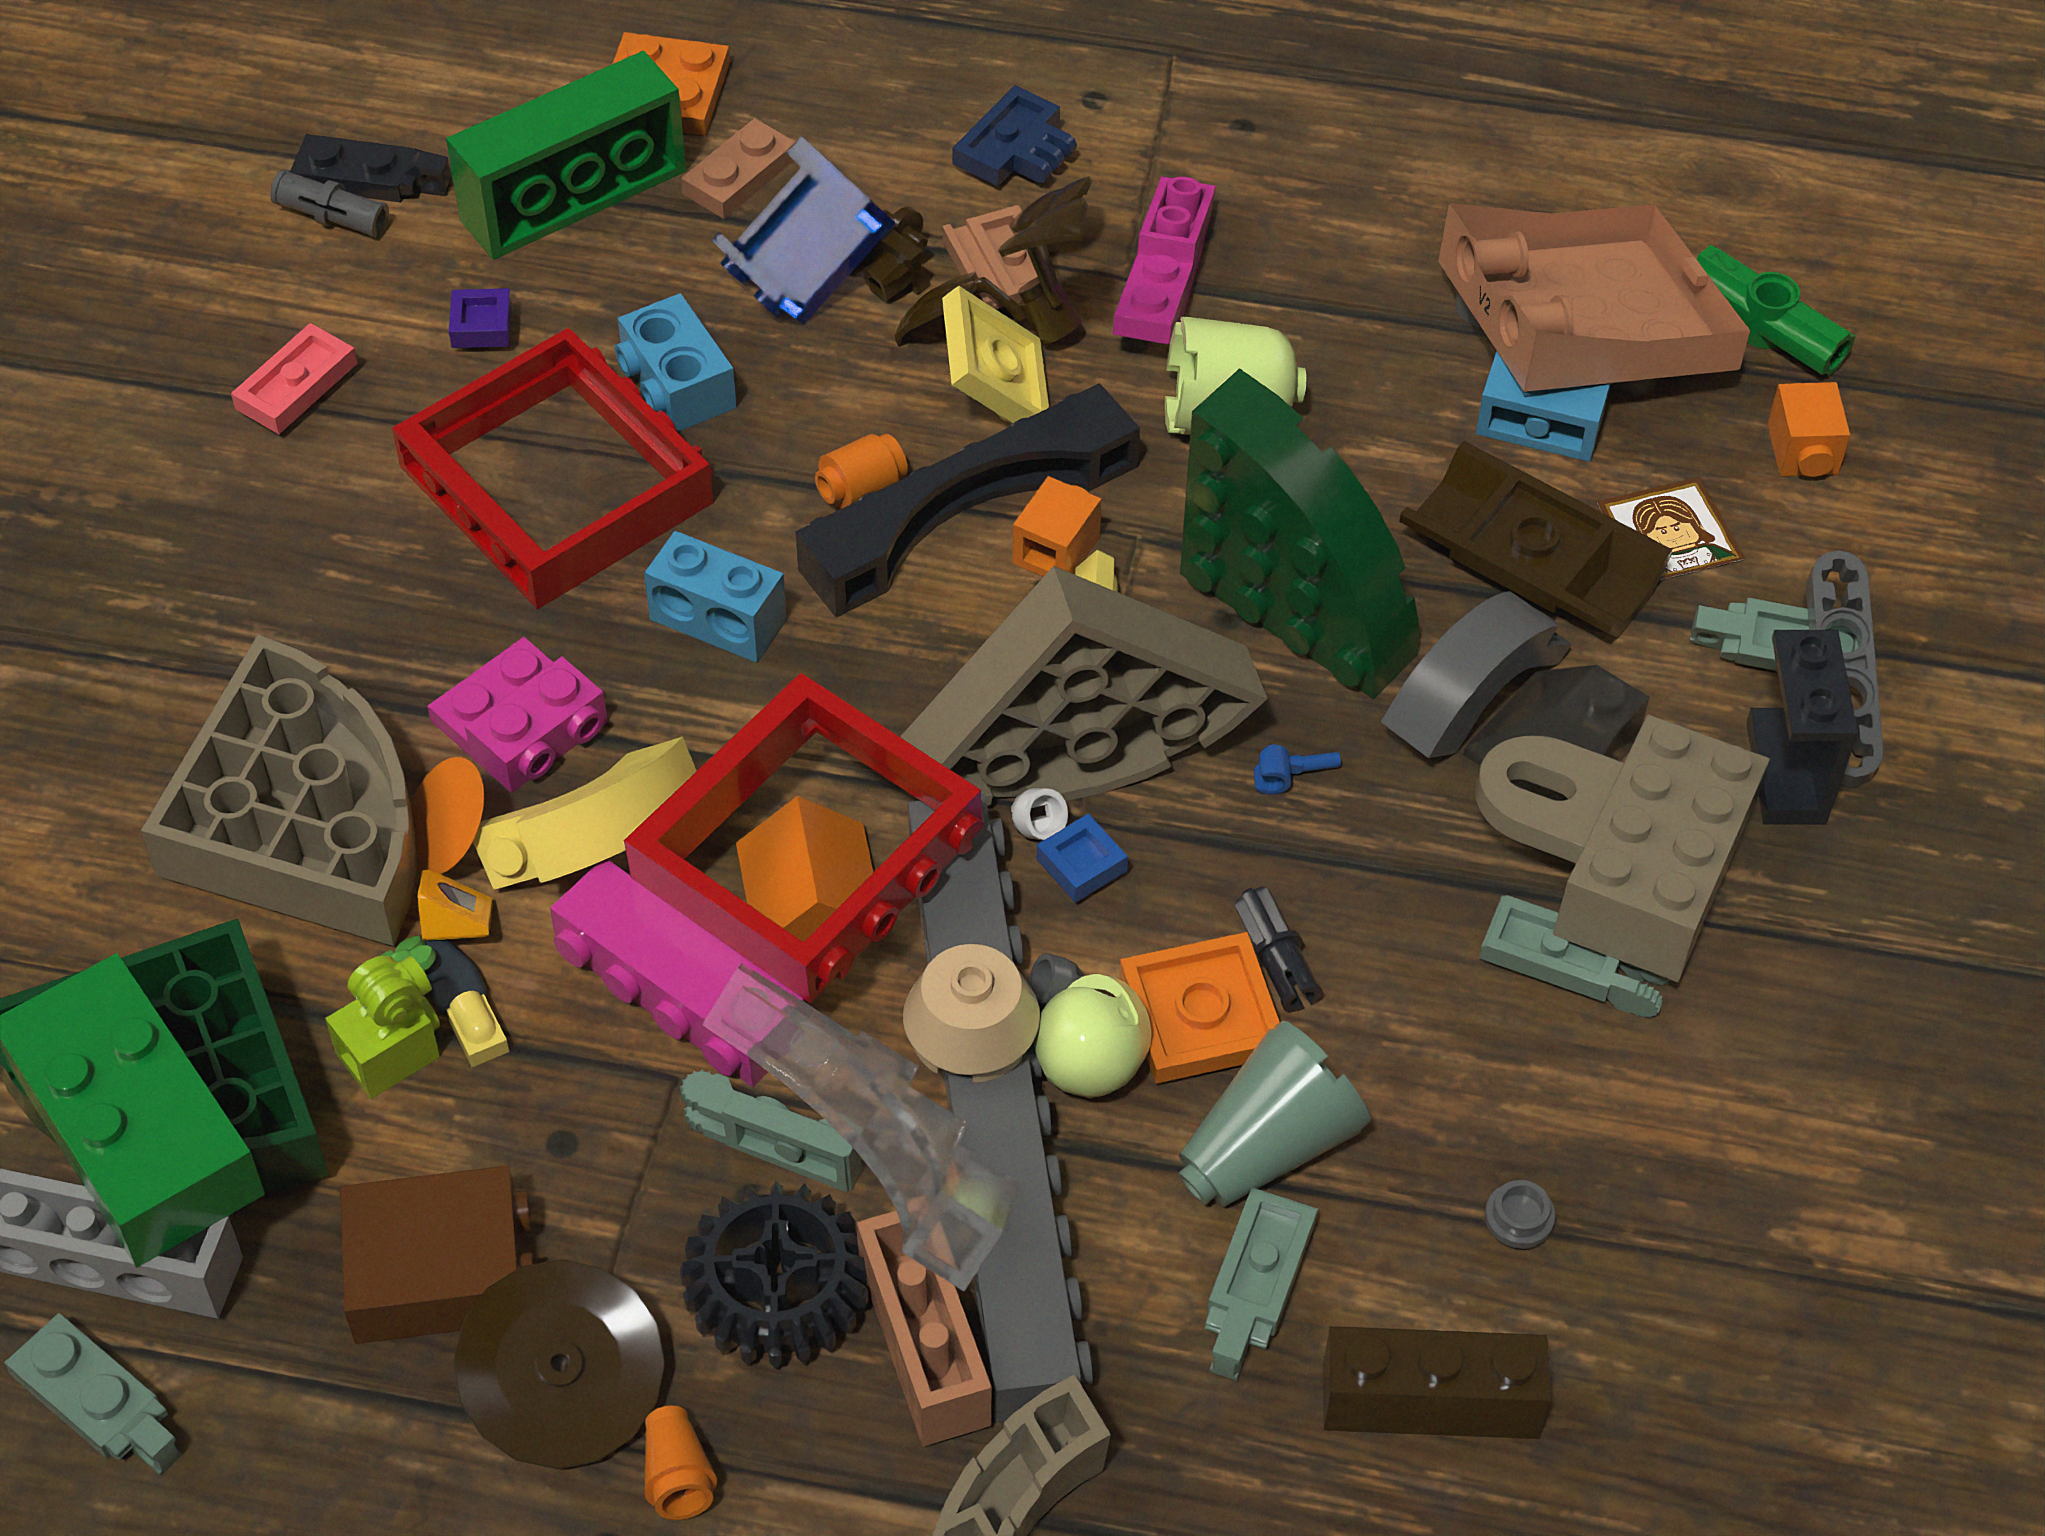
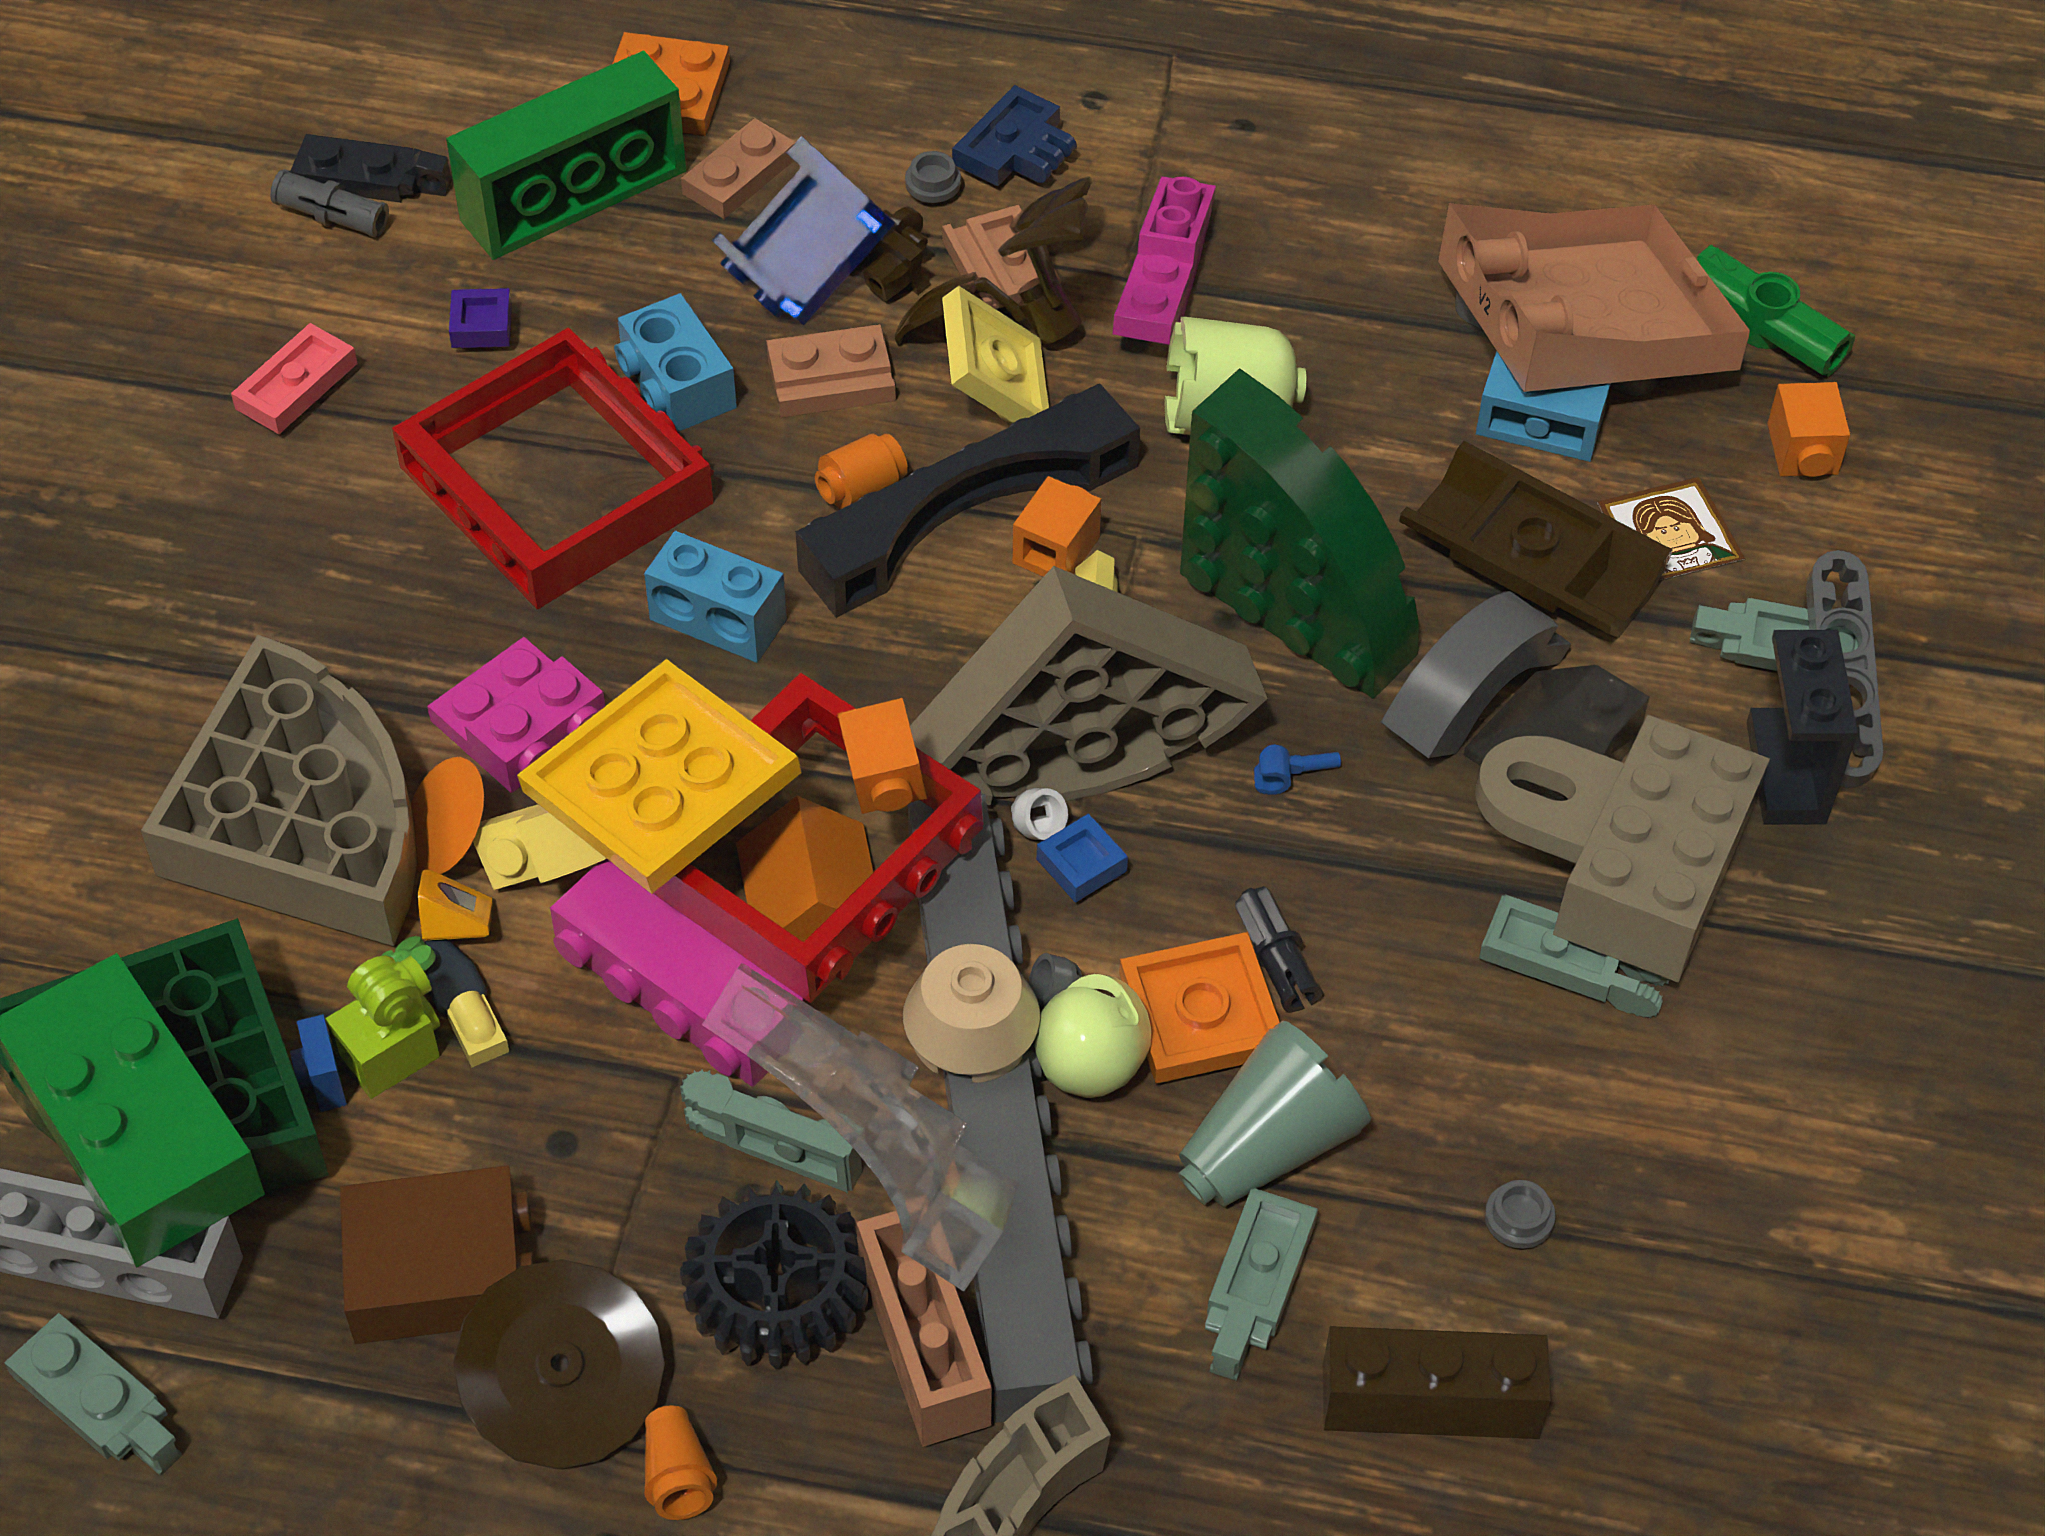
none -> blue plate [290,1014,347,1112]
none -> yellow plate [517,659,802,894]
none -> nougat plate [766,324,896,418]
none -> orange brick [837,698,927,814]
none -> dark grey plate [905,151,961,203]

